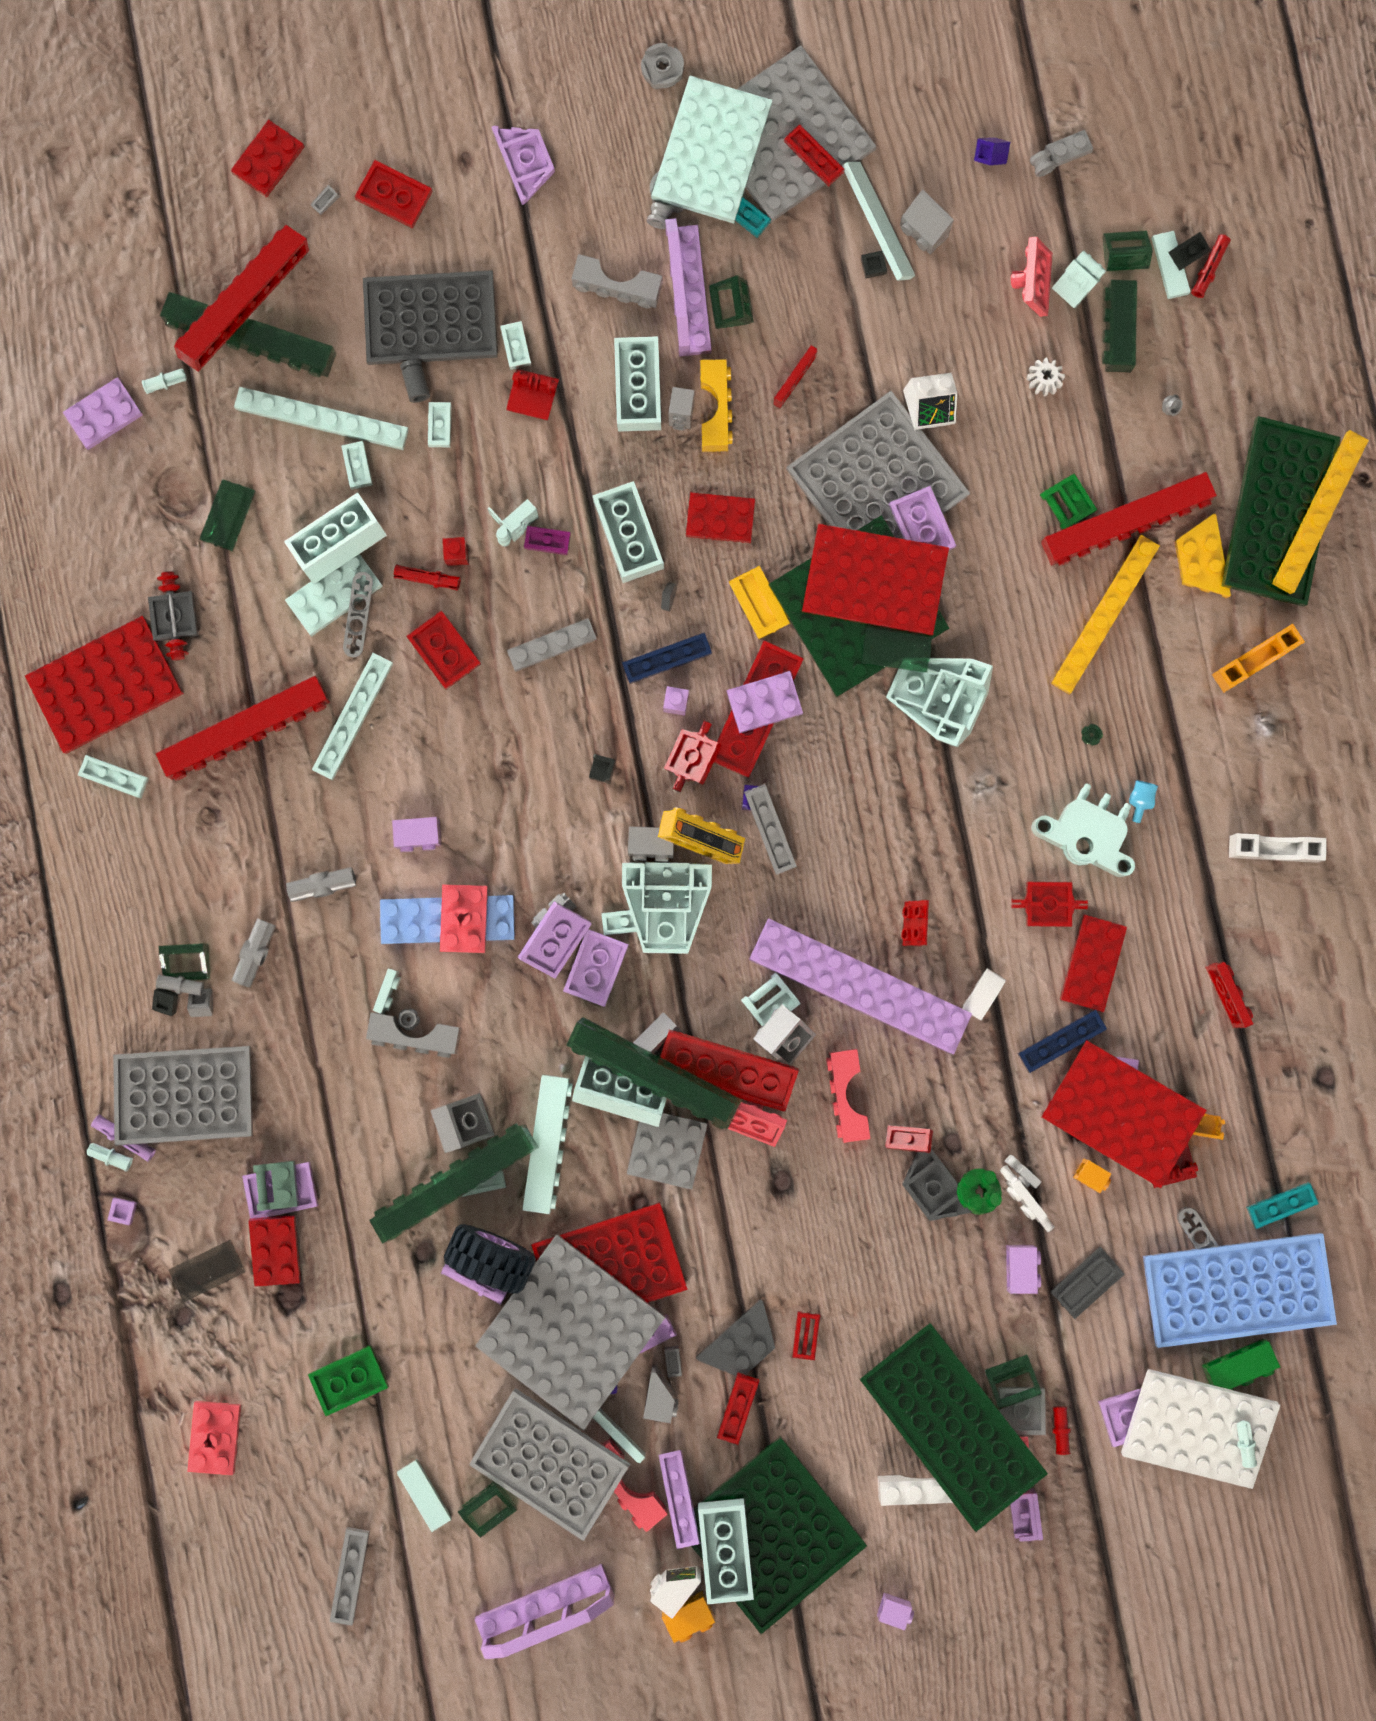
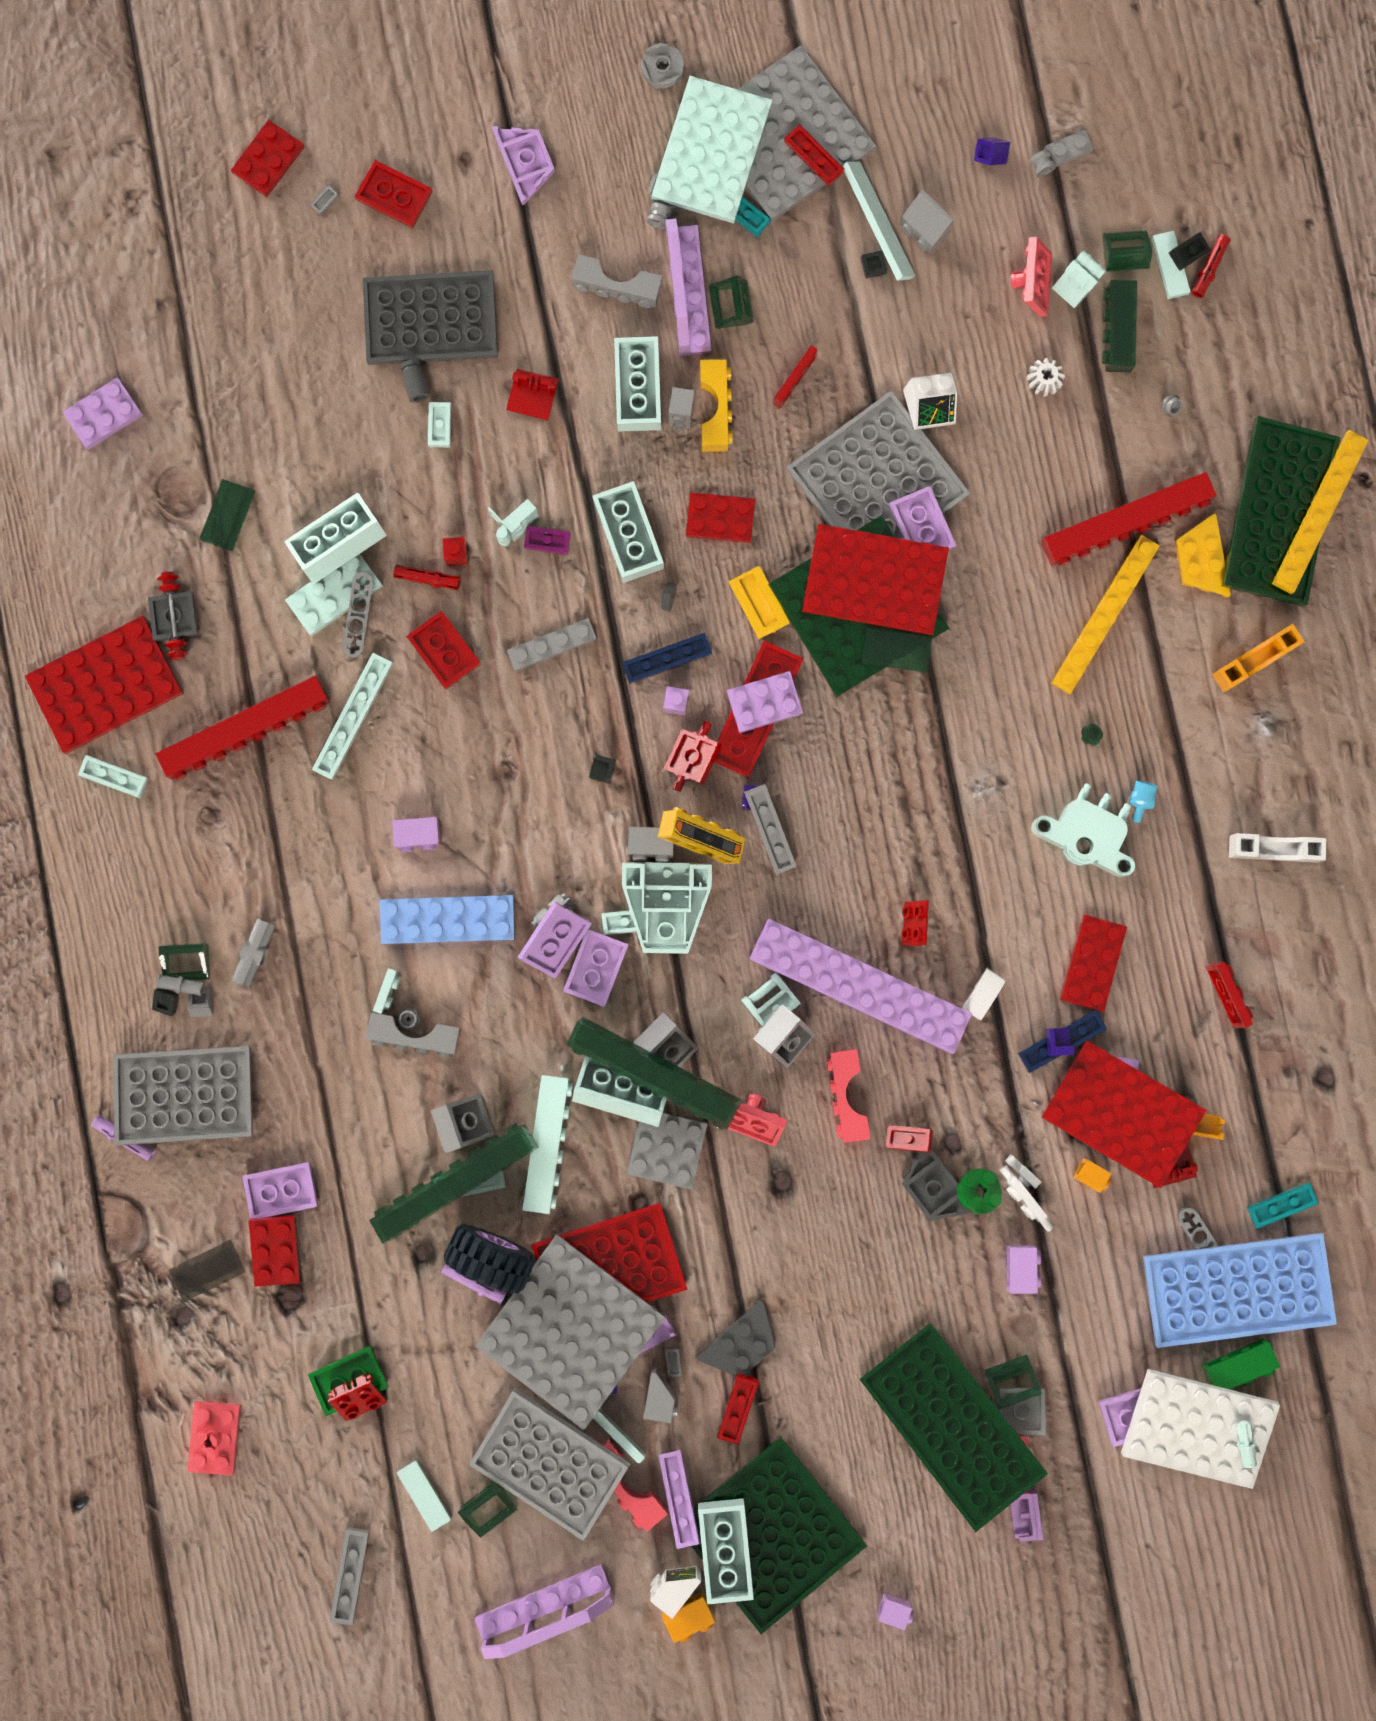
light aqua axle [87,1143,133,1172] -> none
lavender plate [108,1197,137,1225] -> none
light aqua axle [142,369,187,394] -> none
clear green brick [160,292,337,378] -> none
red brick [174,225,309,372] -> none
light aqua plate [234,387,409,450] -> none
sand green plate [253,1161,299,1211] -> none
light grey piece [286,867,357,902] -> none
light aqua plate [341,441,373,490] -> none
coral plate [440,885,488,953] -> none
light aqua plate [500,321,531,370] -> none
red plate [656,1029,799,1112] -> none
red tile [792,1311,820,1361] -> none
white arch [878,1475,953,1506] -> none
light aqua wedge [886,658,993,747] -> none
red plate [1011,882,1088,927] -> none
green plate [1040,473,1097,530] -> none
dark grey piece [1050,1247,1125,1319] -> none
red pin [1052,1406,1071,1455] -> none
none -> red hinge [328,1373,387,1421]
none -> dark purple panel [1046,1028,1074,1056]

